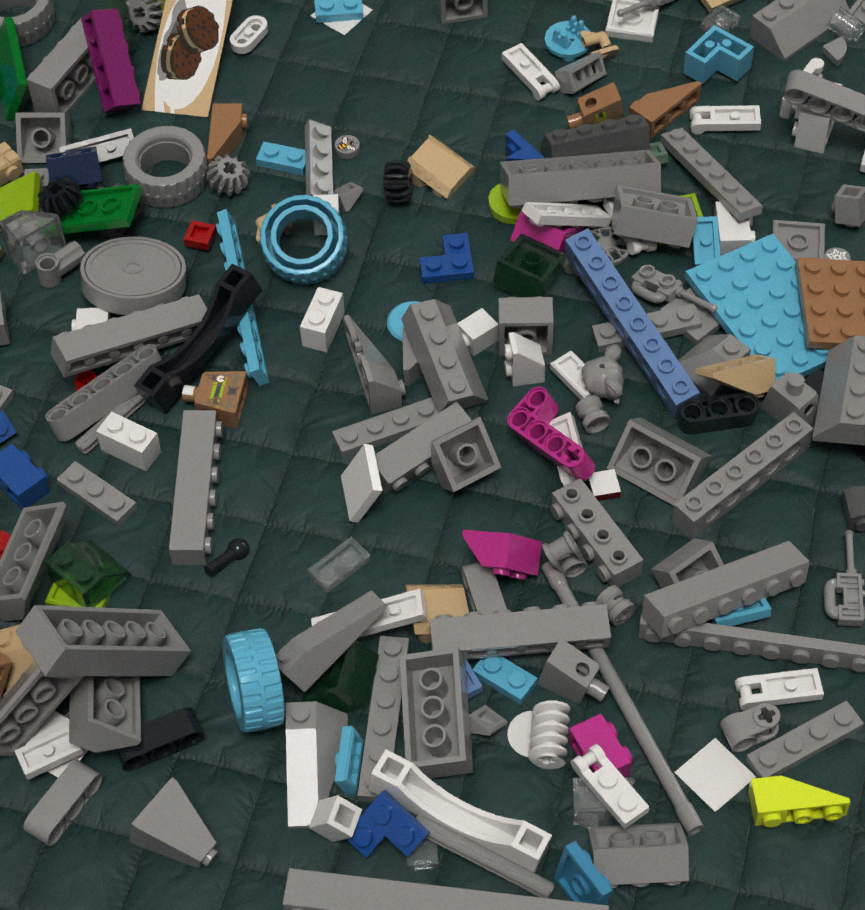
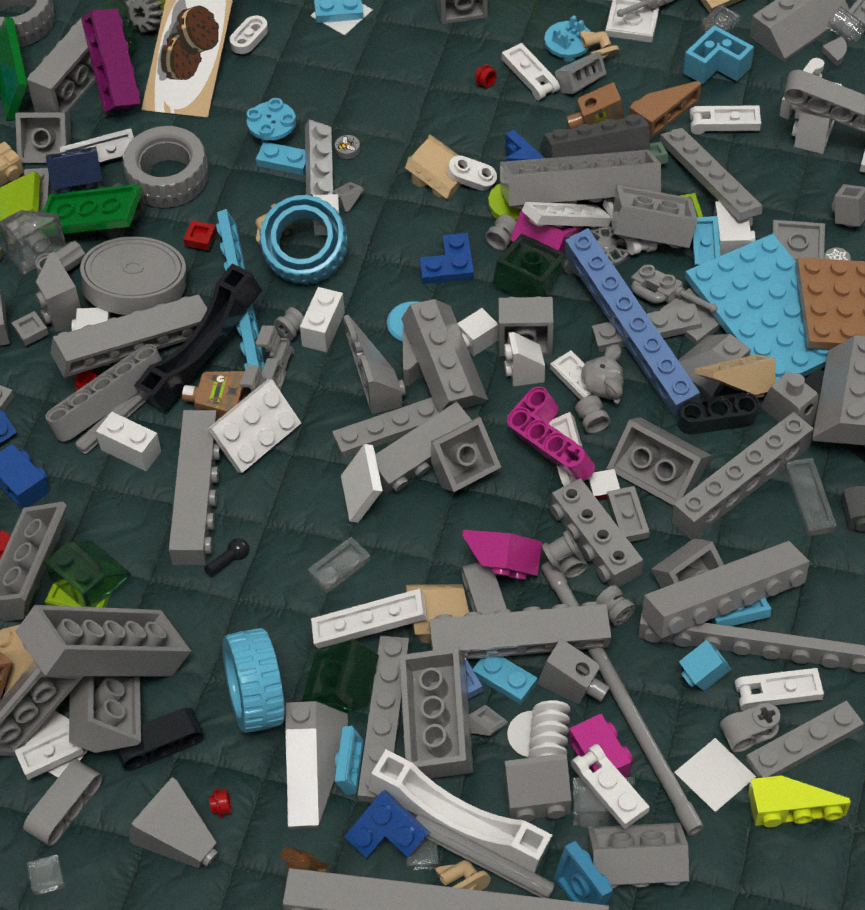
black gear [38,177,83,219] -> none
light grey plate [56,461,138,527] -> none
light grey gear [206,154,250,197] -> none
medium nougat slope [207,103,248,166] -> none
light grey wedge [276,590,388,692] -> none
white brick [309,795,362,842] -> none
black gear [383,160,413,203] -> none
light grey piece [823,530,865,626] -> none
none -> light grey plate [12,311,49,346]
none -> clear plate [27,854,65,896]
none -> light grey slope [35,252,81,332]
none -> white plate [207,379,301,473]
none -> red plate [209,788,232,818]
none -> light grey piece [239,326,294,391]
none -> medium azure plate [247,98,296,143]
none -> light grey wheel [274,307,304,341]
none -> clear orange plate [279,846,329,872]
none -> tan piece [435,860,491,891]
none -> white plate [446,155,497,191]
none -> red plate [475,64,497,88]
none -> light grey wheel [485,215,516,251]
none -> light grey slope [505,753,571,822]
none -> light grey plate [607,486,650,542]
none -> medium azure brick [679,640,732,691]
none -> clear tile [785,457,837,536]

